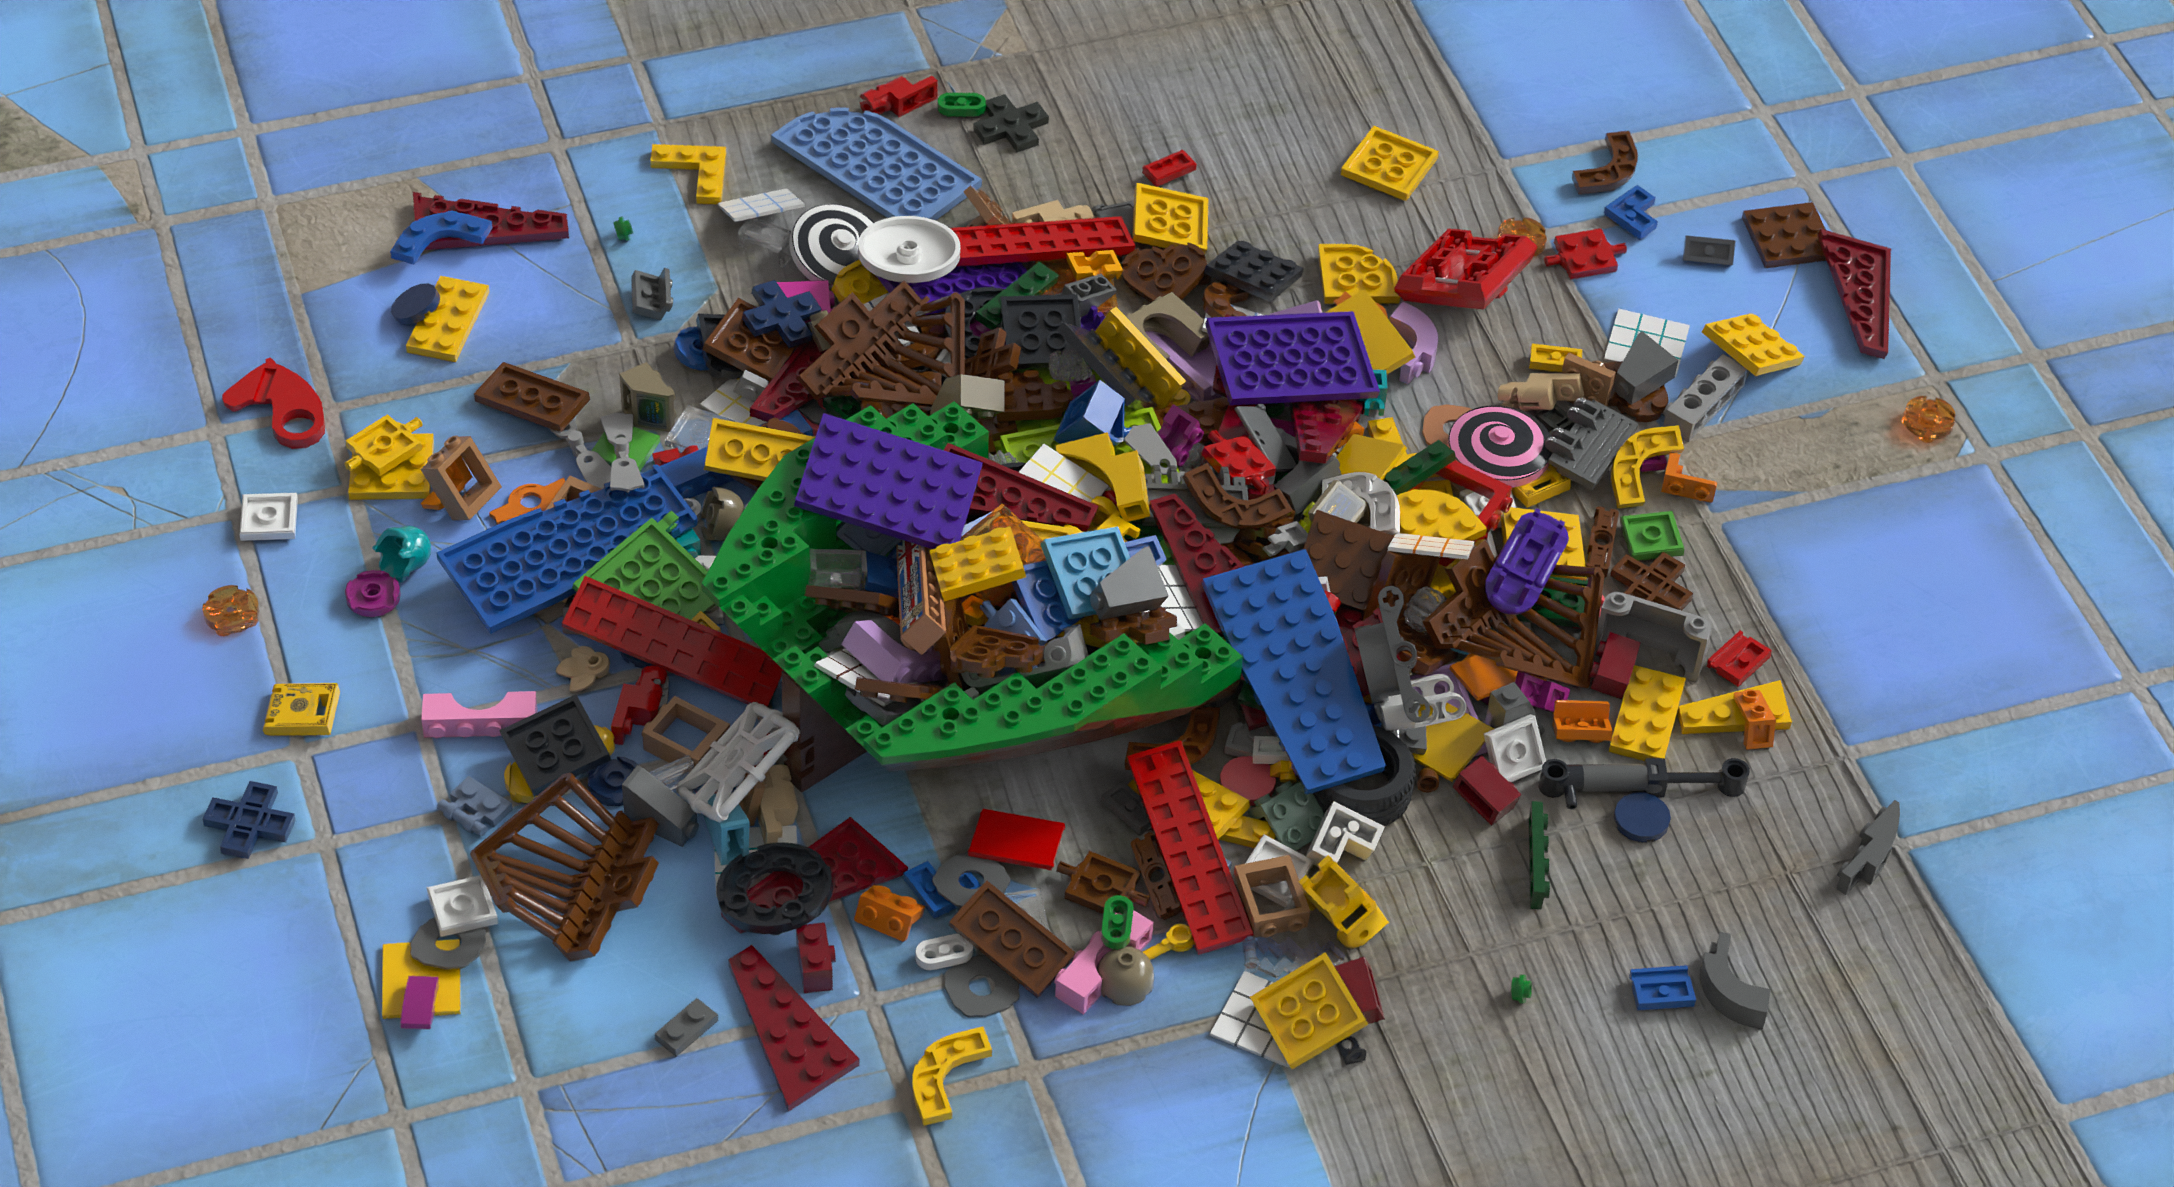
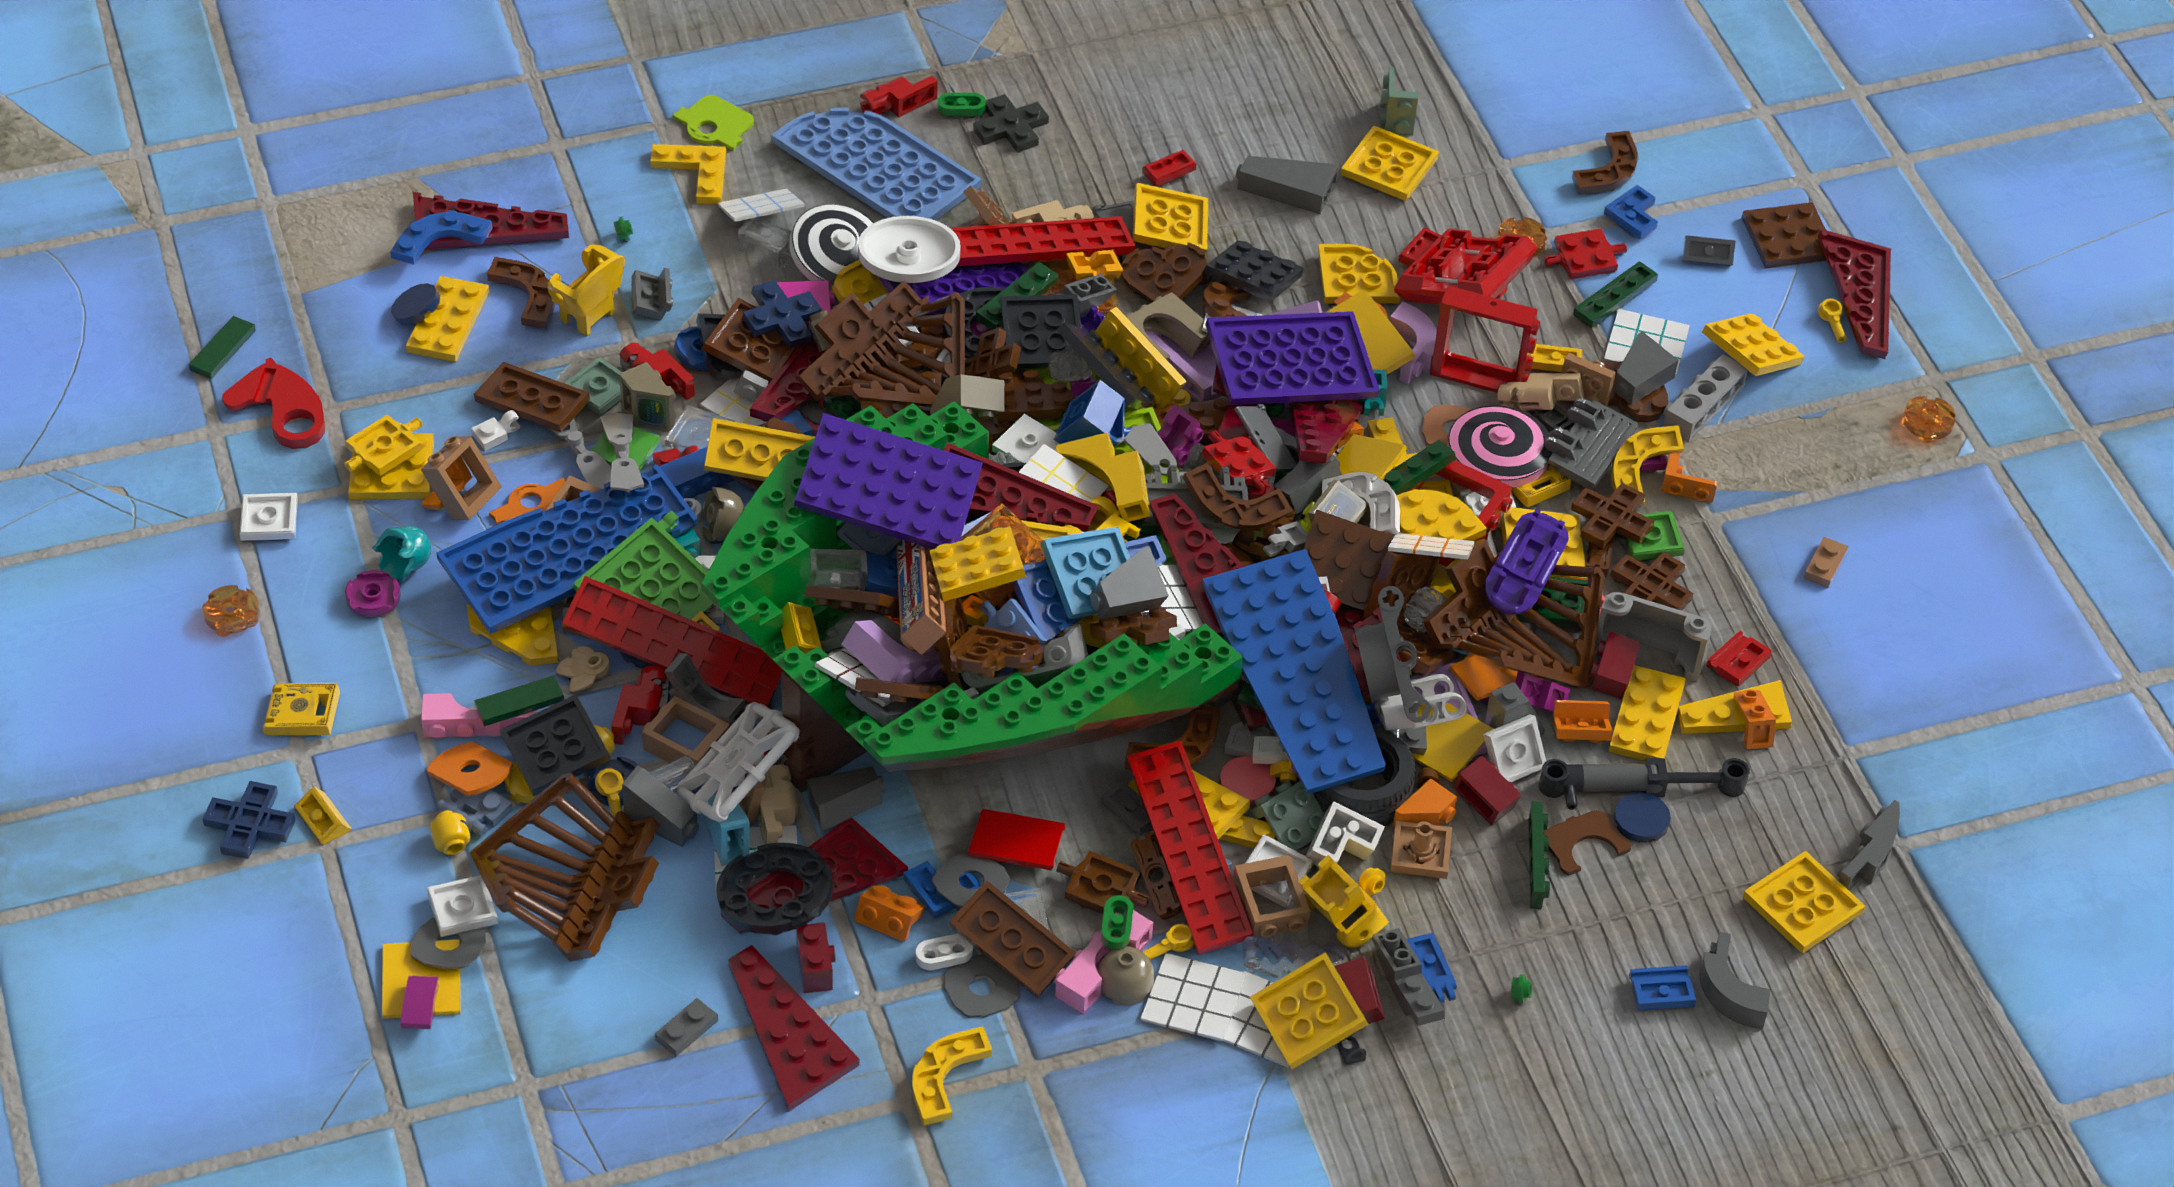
none -> dark green tile [189,316,256,379]
none -> yellow slope [294,786,352,845]
none -> orange piece [427,742,514,796]
none -> yellow head [430,811,470,855]
none -> yellow plate [467,604,558,666]
none -> white plate [471,410,520,451]
none -> dark green tile [474,675,564,726]
none -> reddish brown plate [487,257,556,329]
none -> yellow piece [548,244,626,336]
none -> sand green plate [564,357,622,416]
none -> yellow plate [595,768,623,817]
none -> red plate [619,343,695,400]
none -> dark grey arch [664,653,747,727]
none -> lime piece [672,95,754,151]
none -> yellow slope [781,602,822,654]
none -> dark grey slope [807,766,885,830]
none -> white plate [992,414,1059,463]
none -> white piece [1141,953,1247,1042]
none -> dark grey slope [1235,156,1339,214]
none -> yellow plate [1359,868,1385,896]
none -> dark grey slope [1372,928,1445,1026]
none -> sand green bracket [1380,67,1418,135]
none -> medium nougat plate [1390,820,1452,879]
none -> orange slope [1393,779,1457,829]
none -> red plate [1398,227,1441,267]
none -> blue hinge [1406,933,1457,1003]
none -> red piece [1430,286,1540,393]
none -> reddish brown piece [1544,810,1631,876]
none -> reddish brown plate [1571,483,1654,548]
none -> dark green plate [1573,261,1658,328]
none -> yellow plate [1742,851,1866,954]
none -> medium nougat plate [1804,537,1849,588]
none -> yellow plate [1817,299,1847,343]

